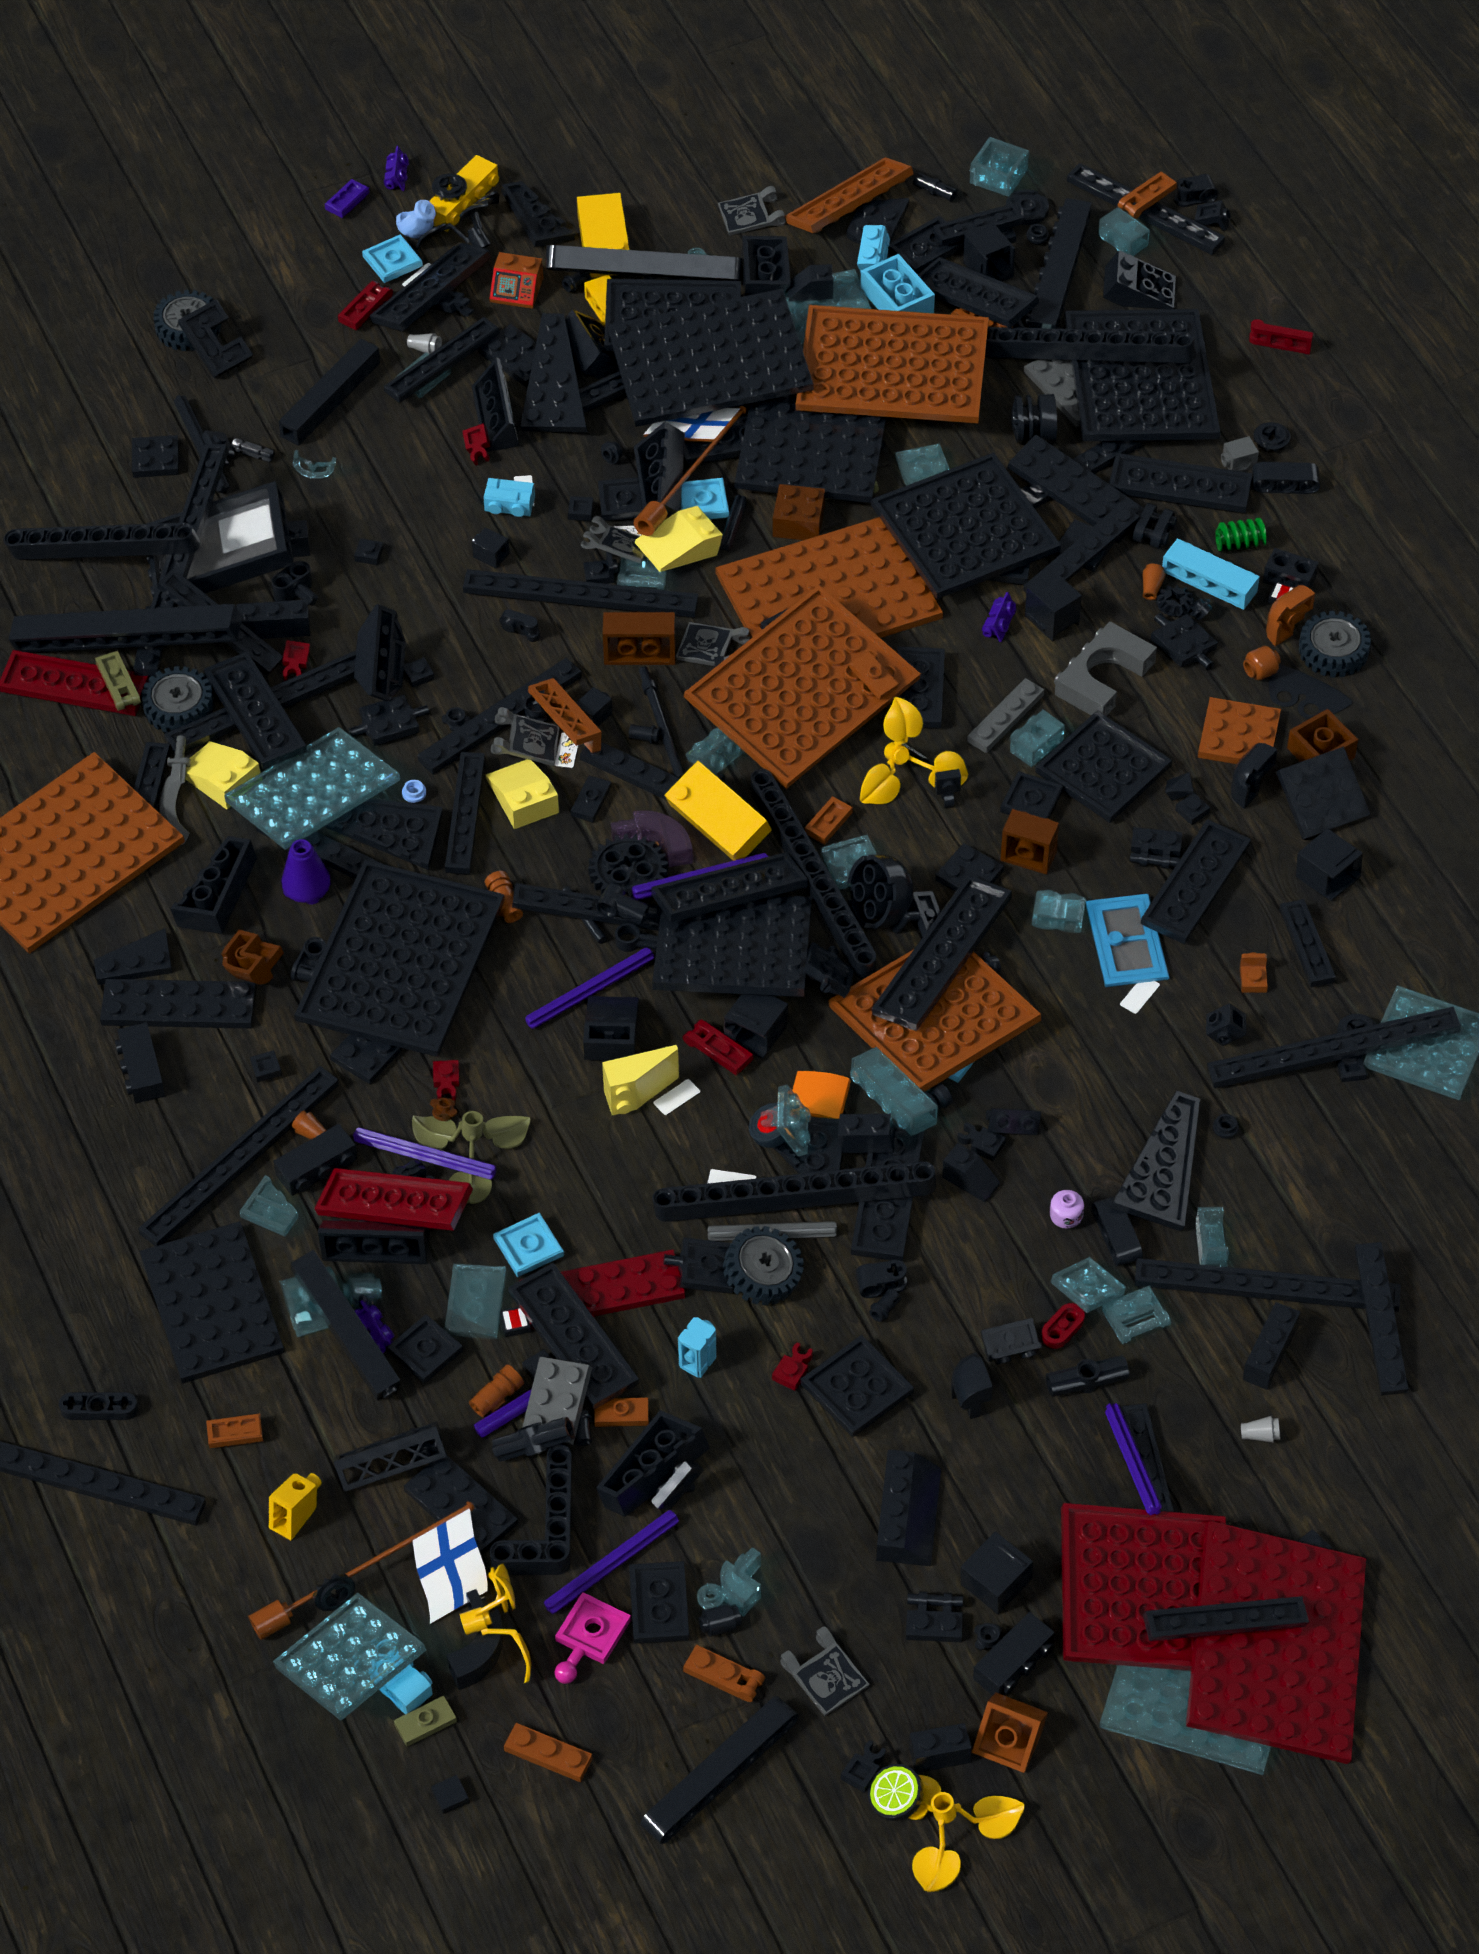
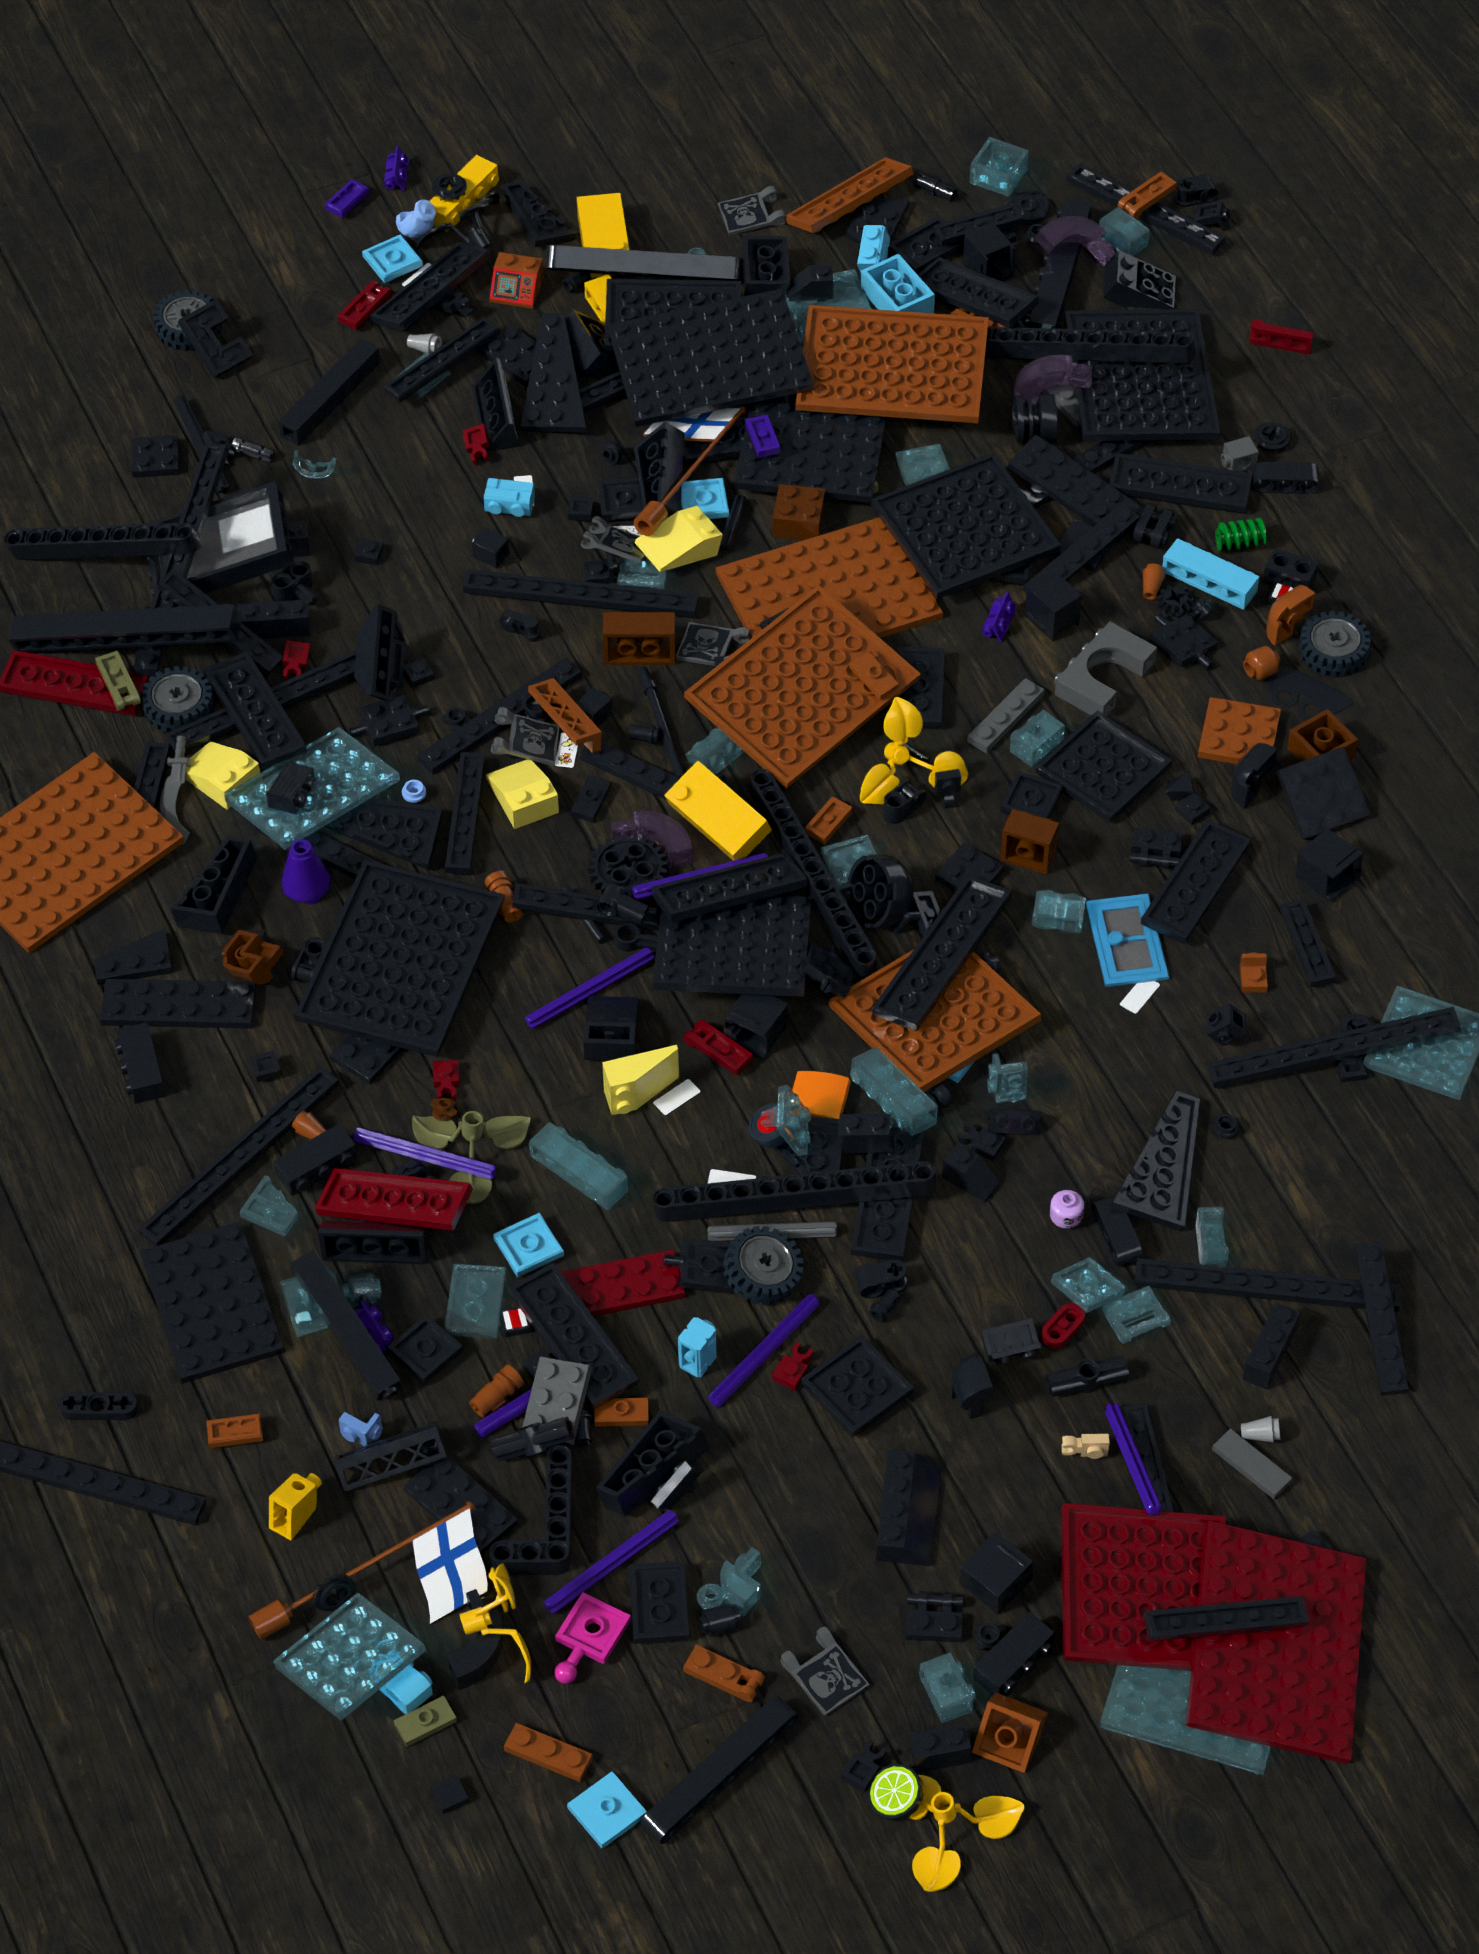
none -> black brick [266,761,317,814]
none -> medium blue bracket [339,1412,383,1446]
none -> clear light blue brick [529,1122,628,1211]
none -> medium azure plate [567,1771,647,1849]
none -> dark purple axle [709,1294,819,1407]
none -> dark purple plate [745,415,780,458]
none -> black piece [883,779,927,824]
none -> clear light blue brick [919,1652,976,1723]
none -> clear light blue bracket [987,1054,1028,1103]
none -> clear purple arch [1014,355,1092,405]
none -> clear purple arch [1035,216,1116,267]
none -> tan plate [1061,1434,1109,1459]
none -> dark grey tile [1212,1429,1292,1499]

